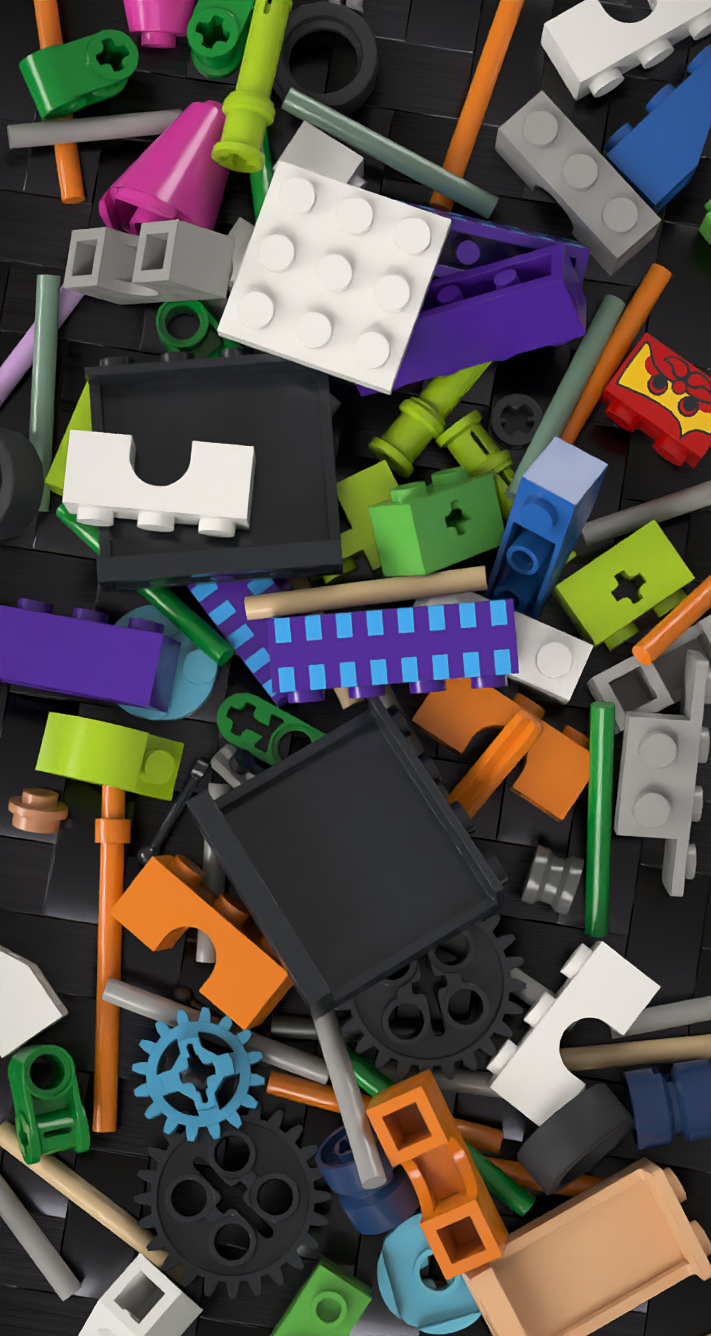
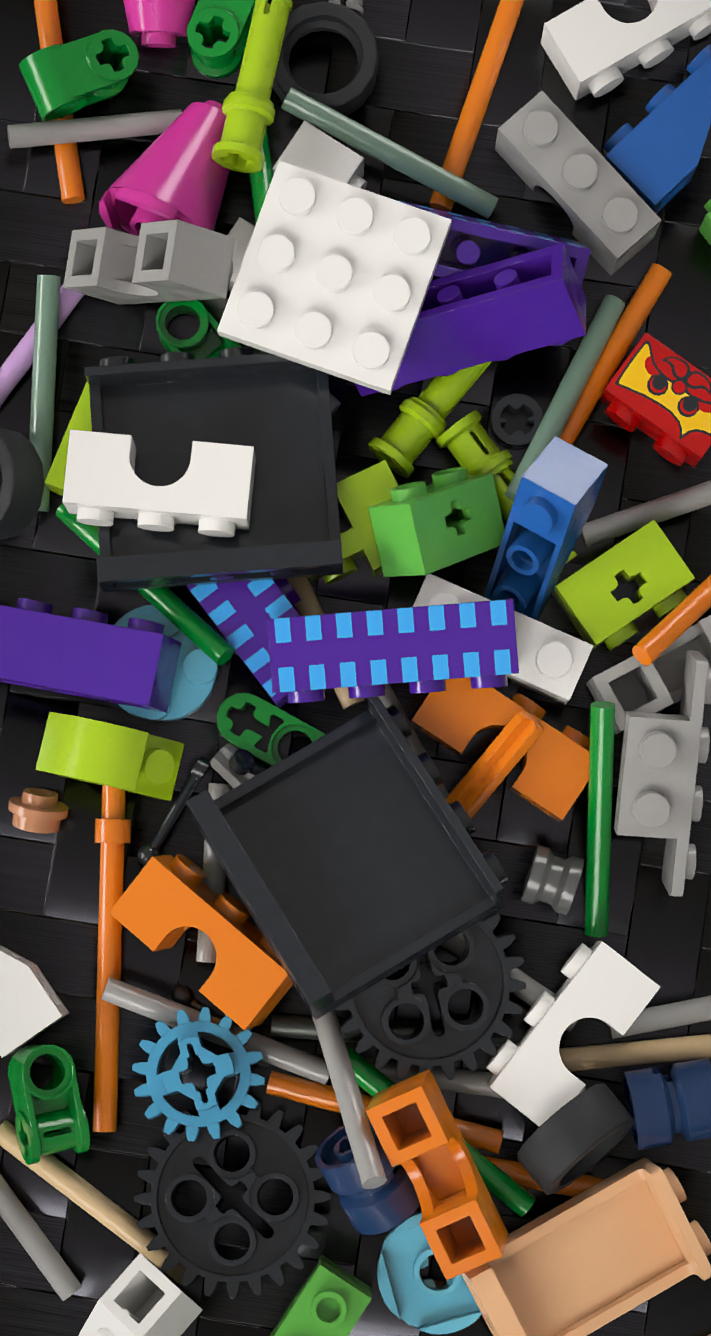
tan bar [245,566,488,620] -> none

